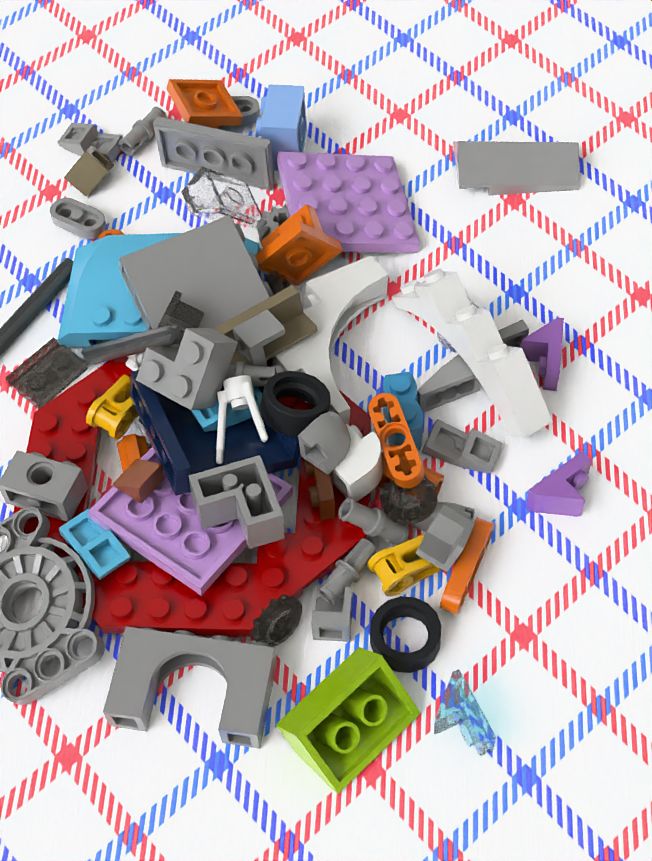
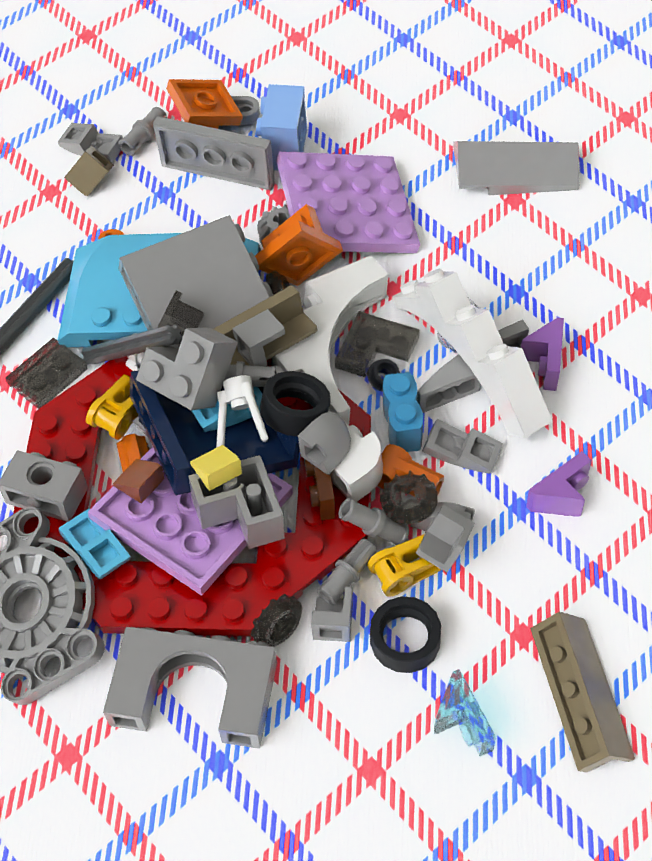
light grey plate [49,197,107,239] -> none
clear slope [181,166,262,228] -> none
lime slope [275,647,421,794] -> none
orange beam [368,393,424,488] -> none
orange beam [439,517,495,615] -> none
none -> light yellow slope [190,445,242,491]
none -> clear smoke plate [334,311,420,378]
none -> black plate [367,359,400,392]
none -> dark tan panel [530,611,635,773]

